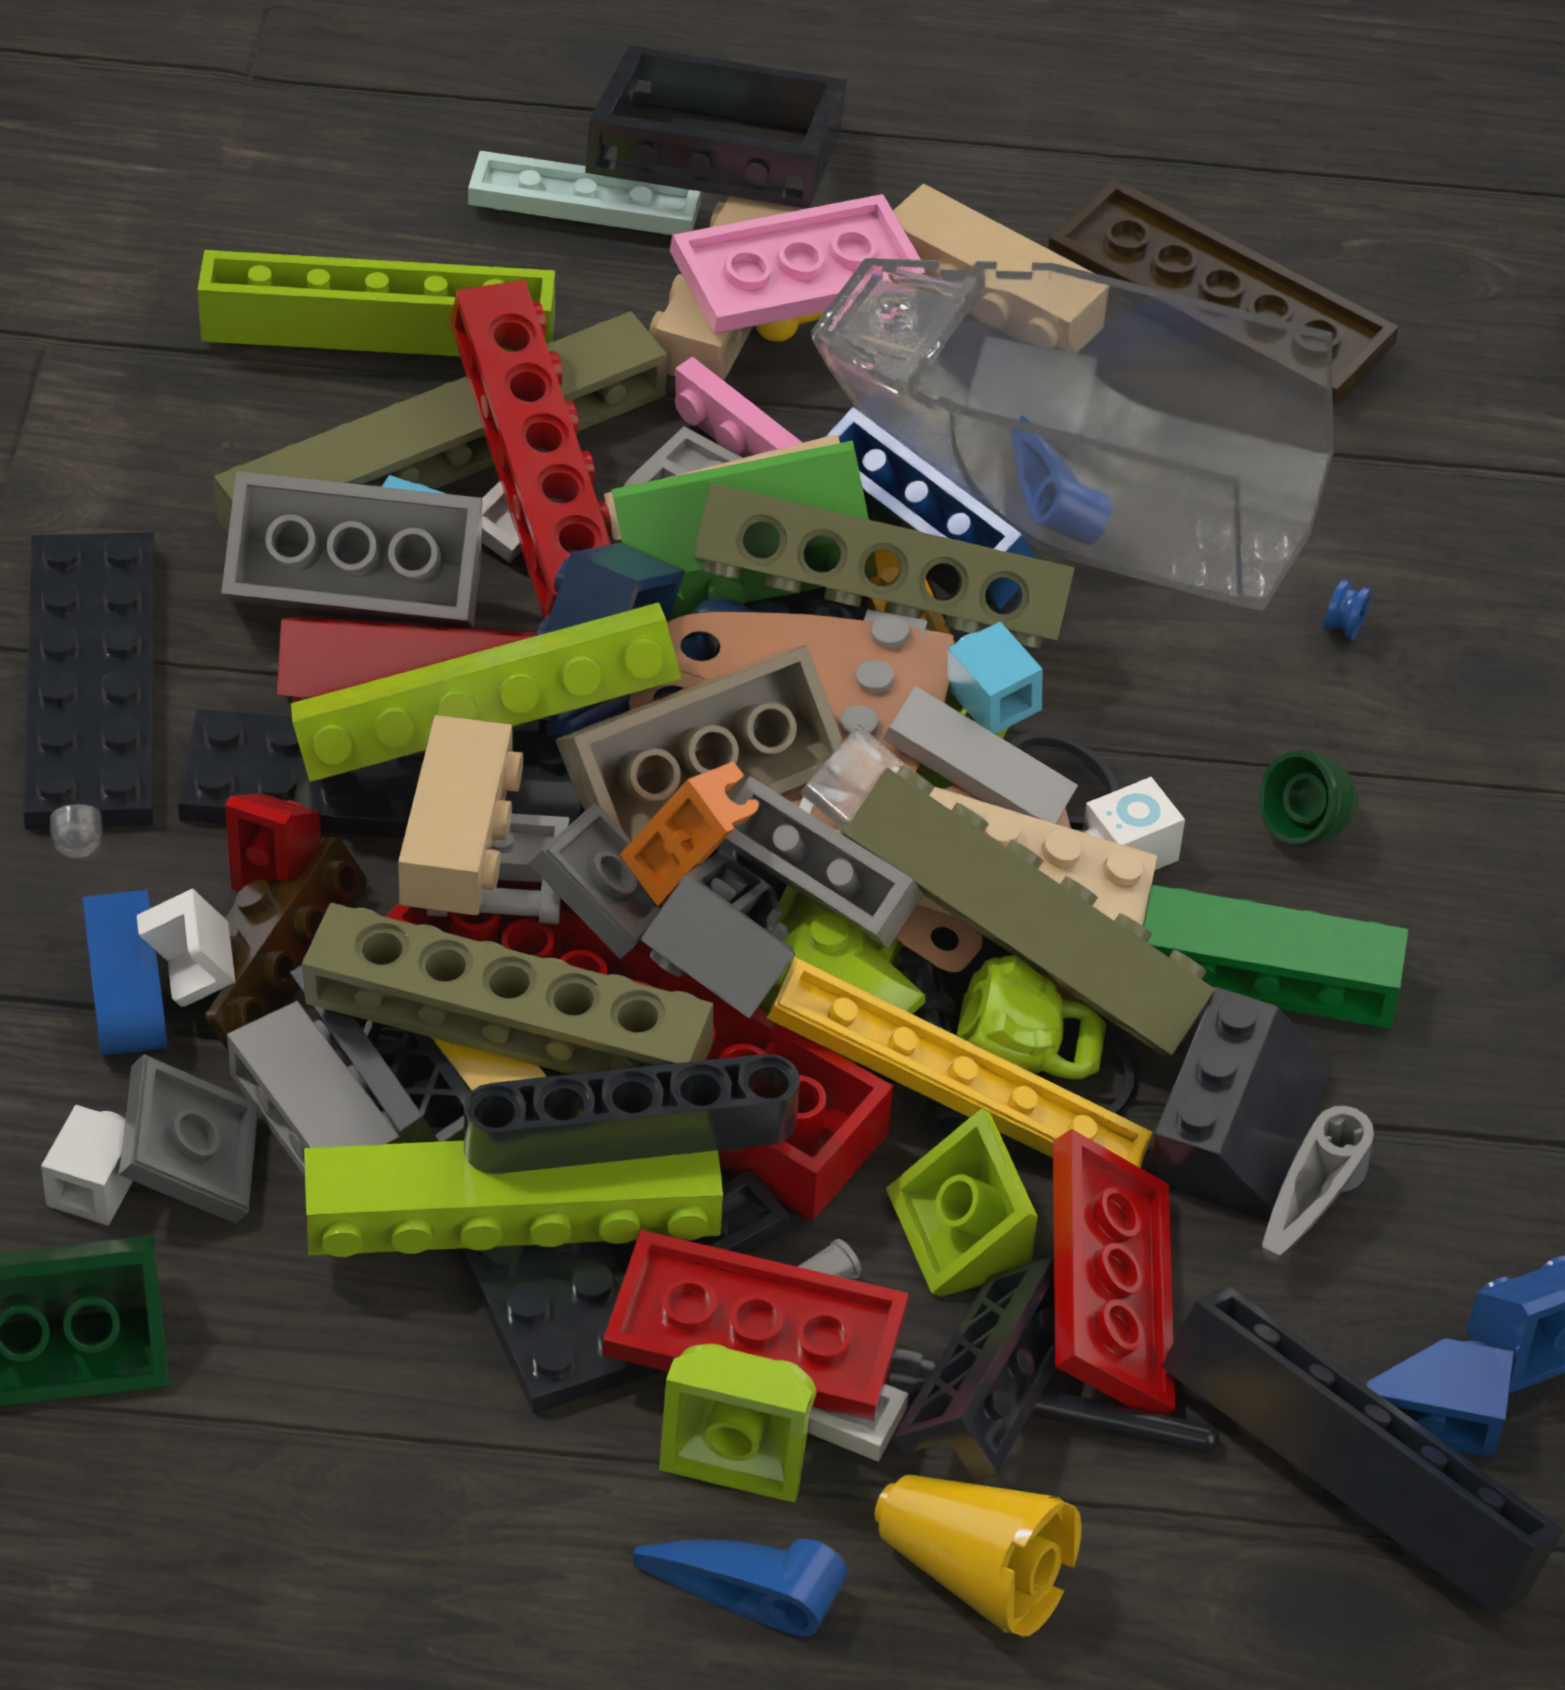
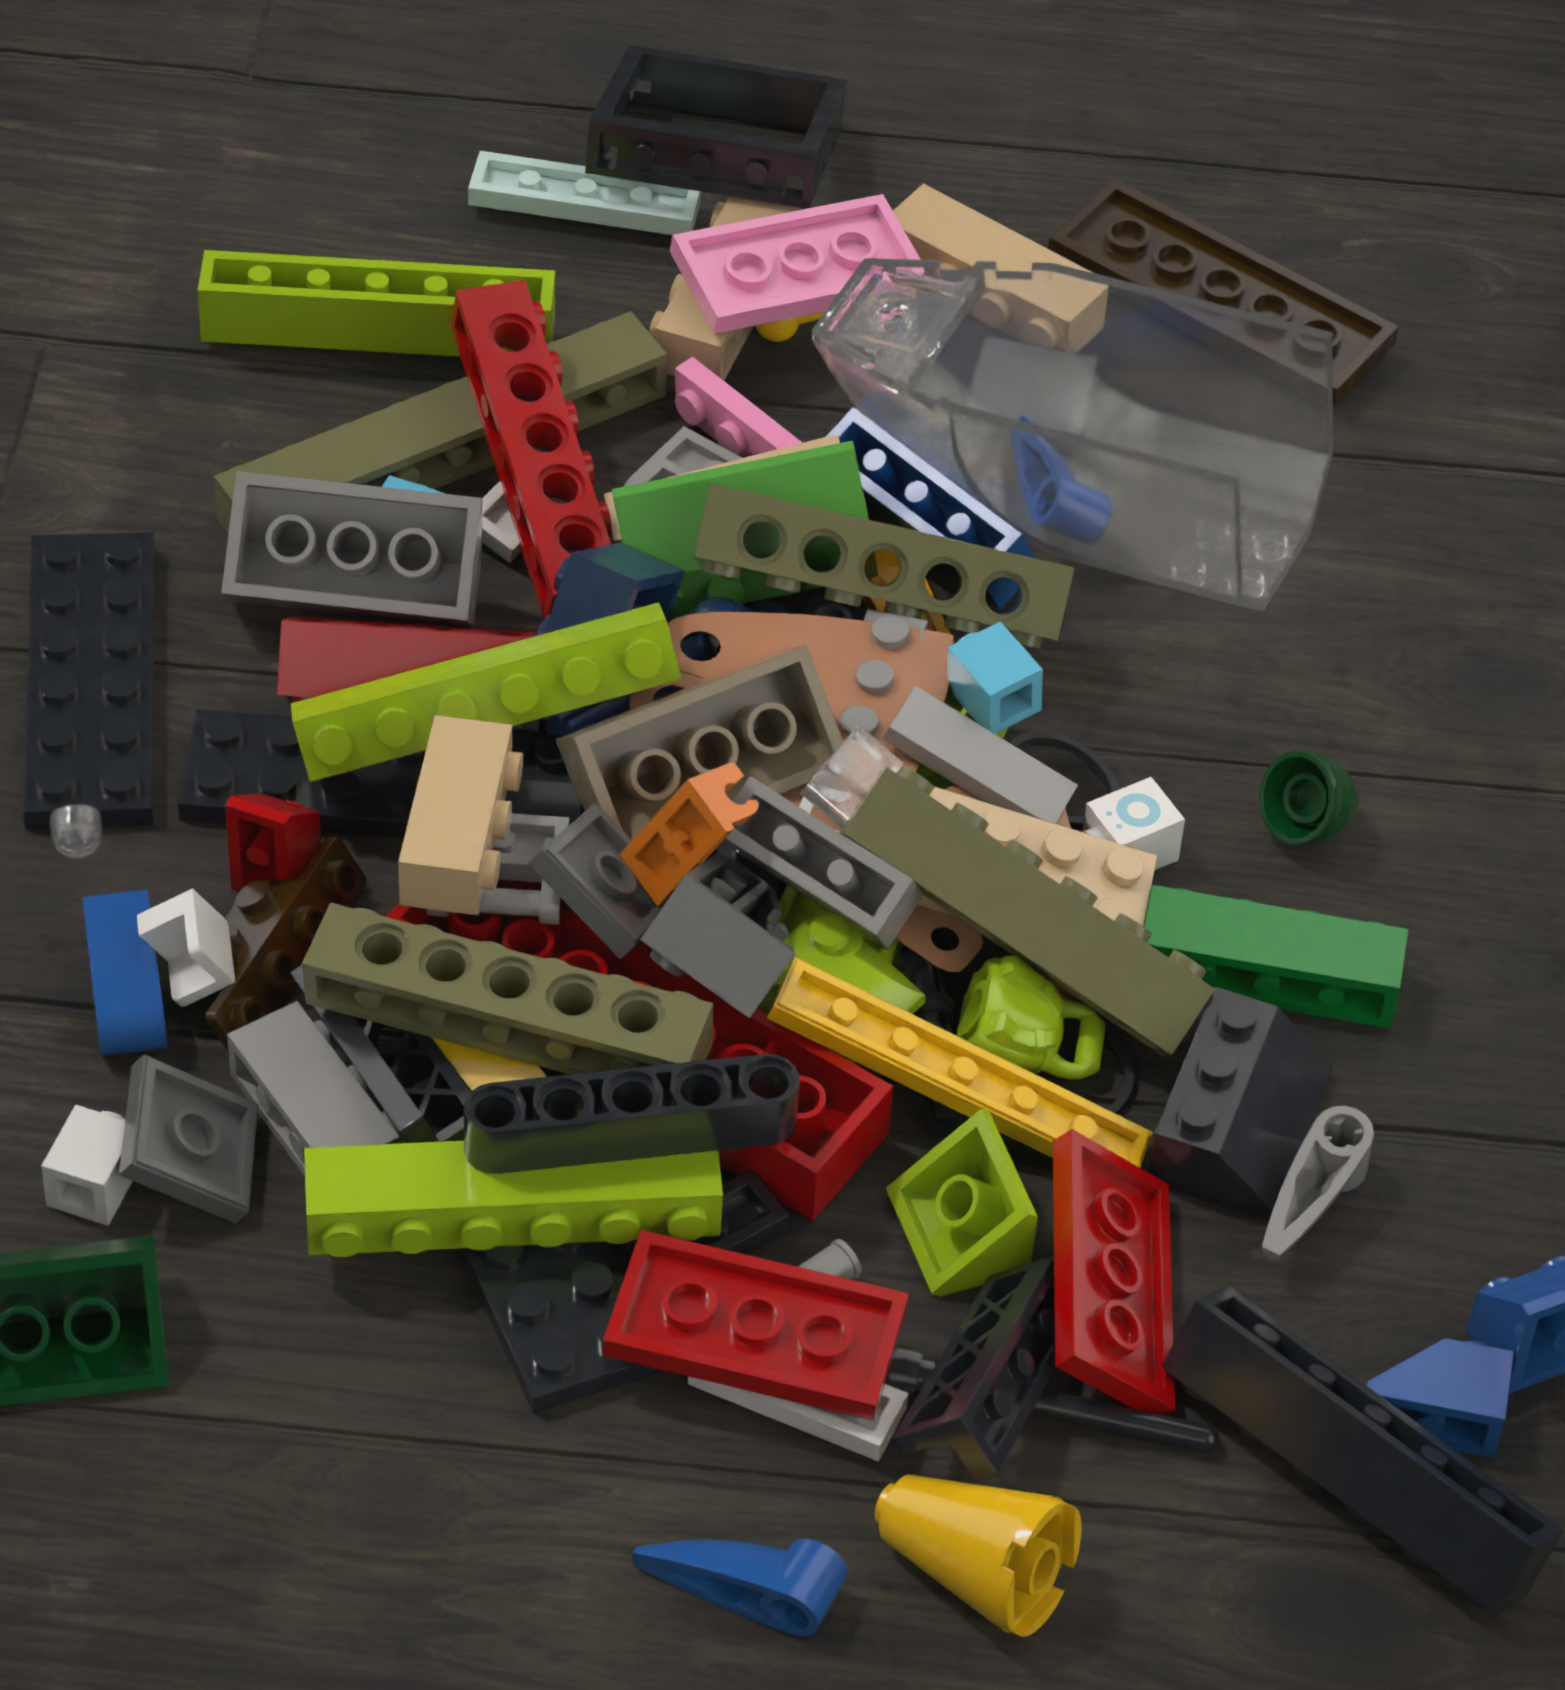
lime slope [659,1344,816,1503] -> none
blue bush [1323,579,1373,640] -> none

